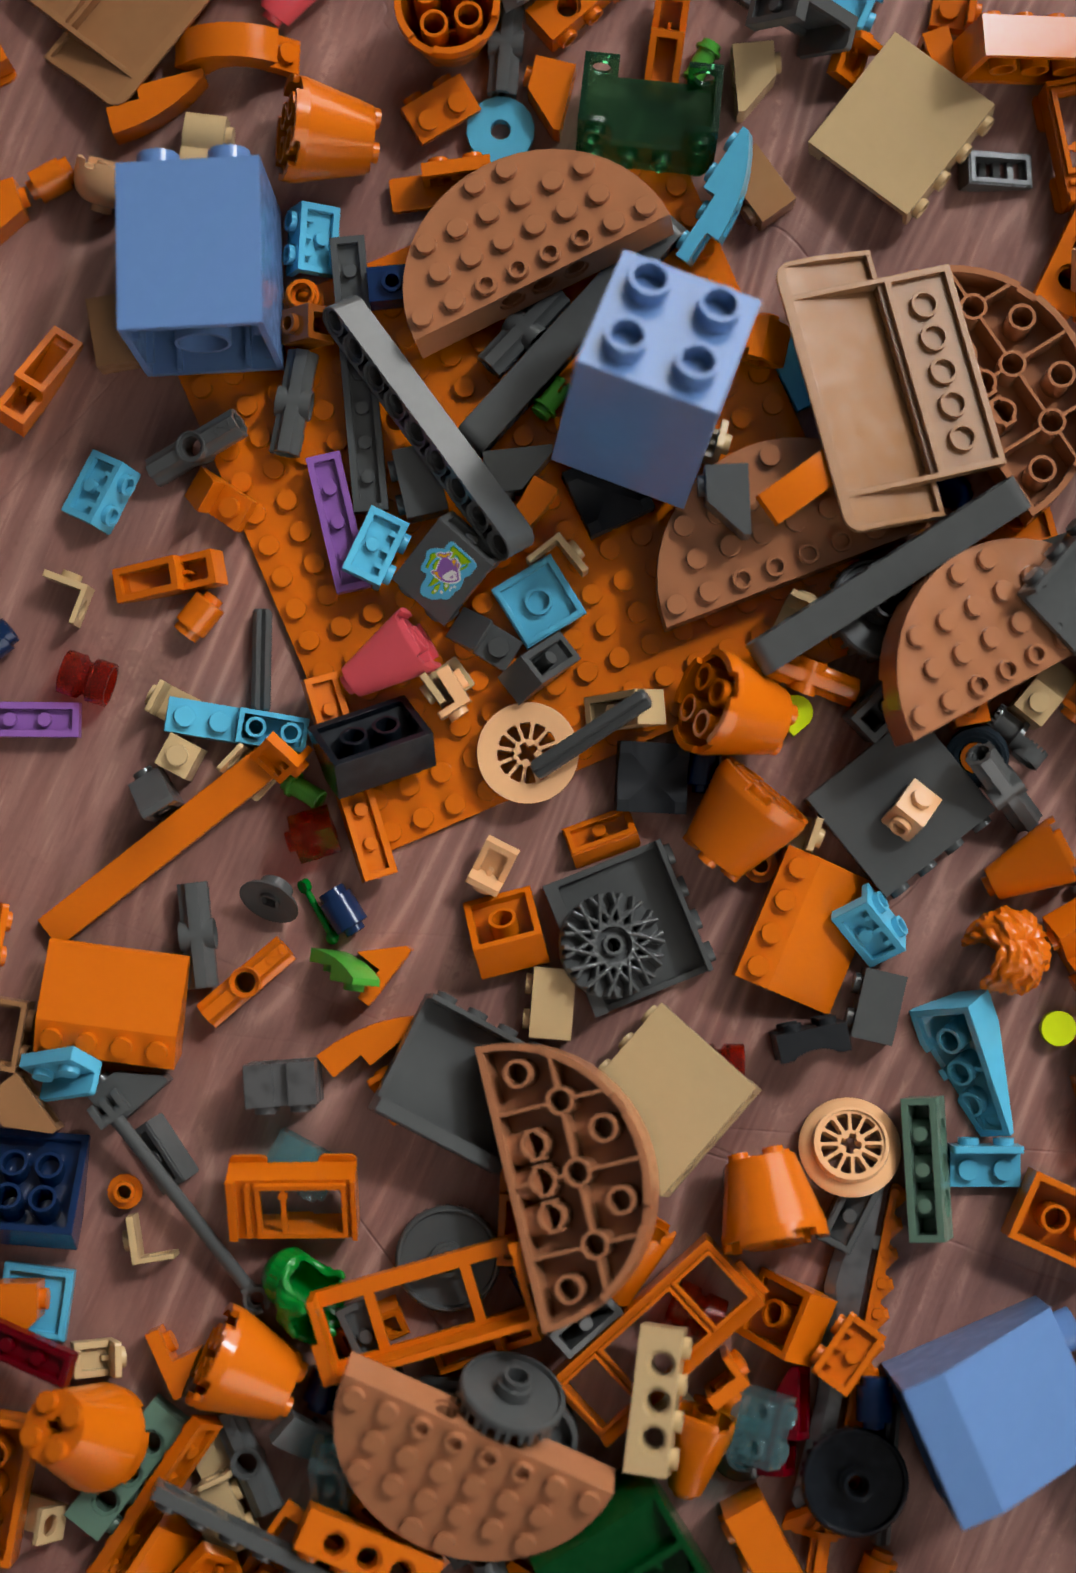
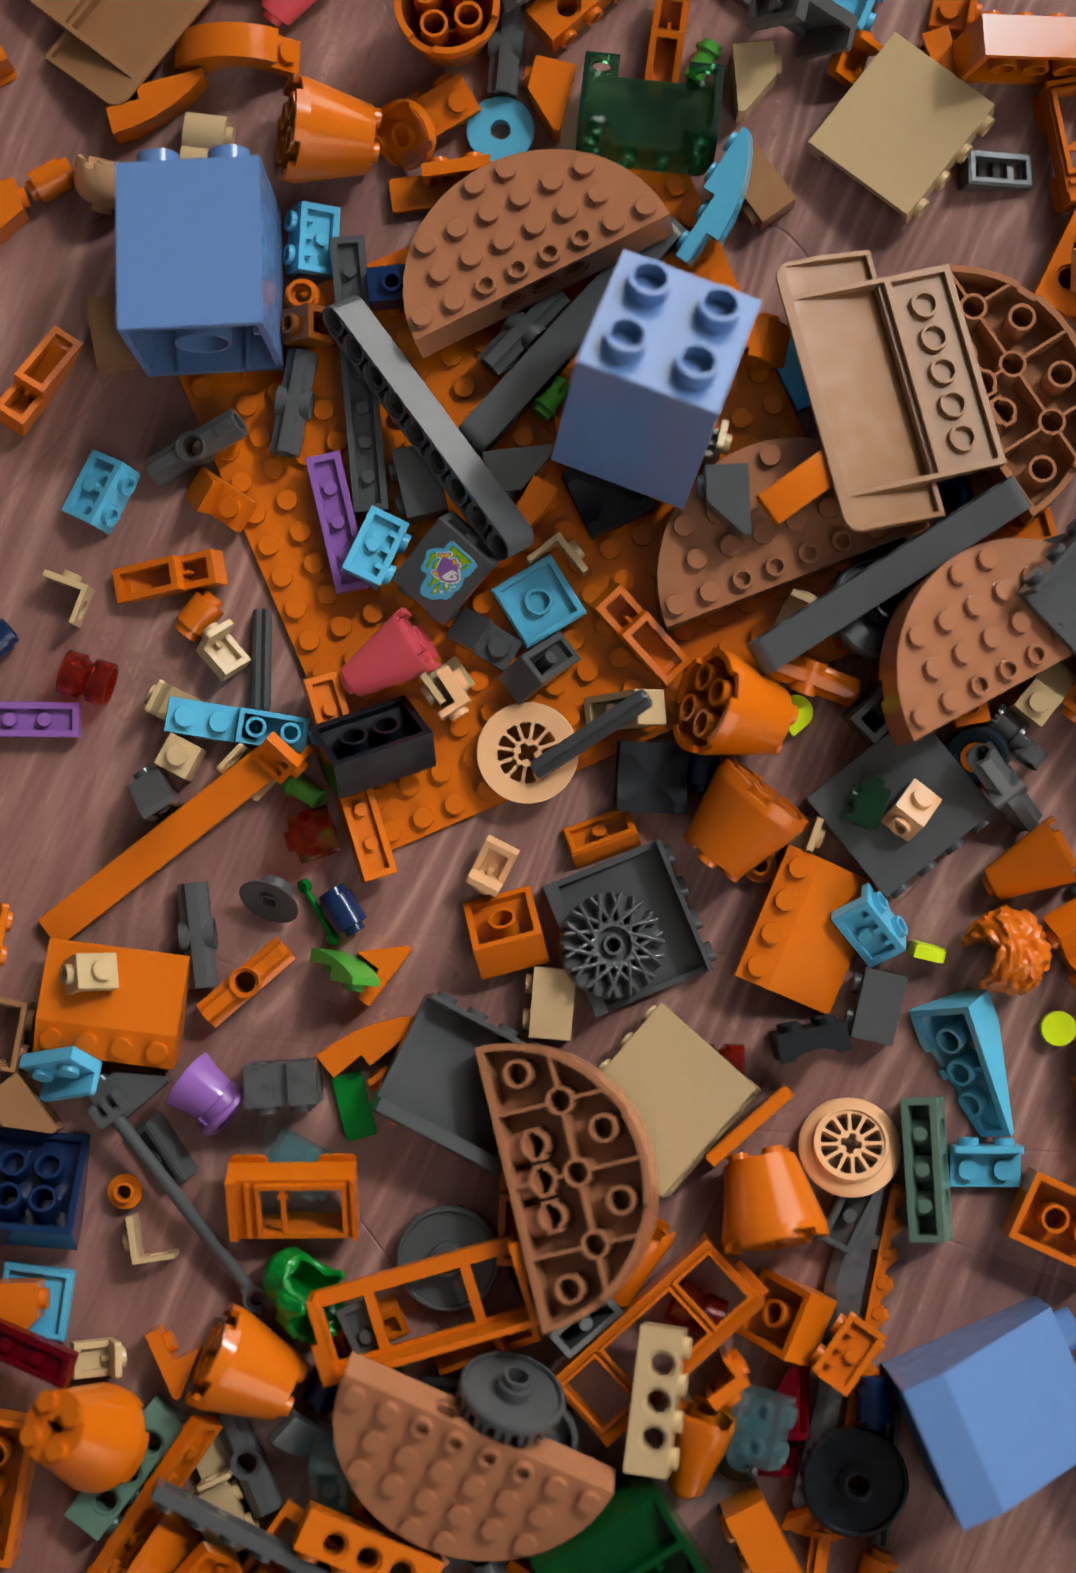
tan bracket [24,1493,69,1546] -> none
none -> tan bracket [60,953,119,995]
none -> medium lavender hat [166,1052,244,1137]
none -> tan bracket [196,619,251,682]
none -> green piece [331,1070,377,1142]
none -> orange tile [375,98,436,171]
none -> orange slope [589,582,692,686]
none -> orange tile [705,1085,794,1167]
none -> clear green brick [839,775,892,832]
none -> neon yellow tile [906,939,947,964]

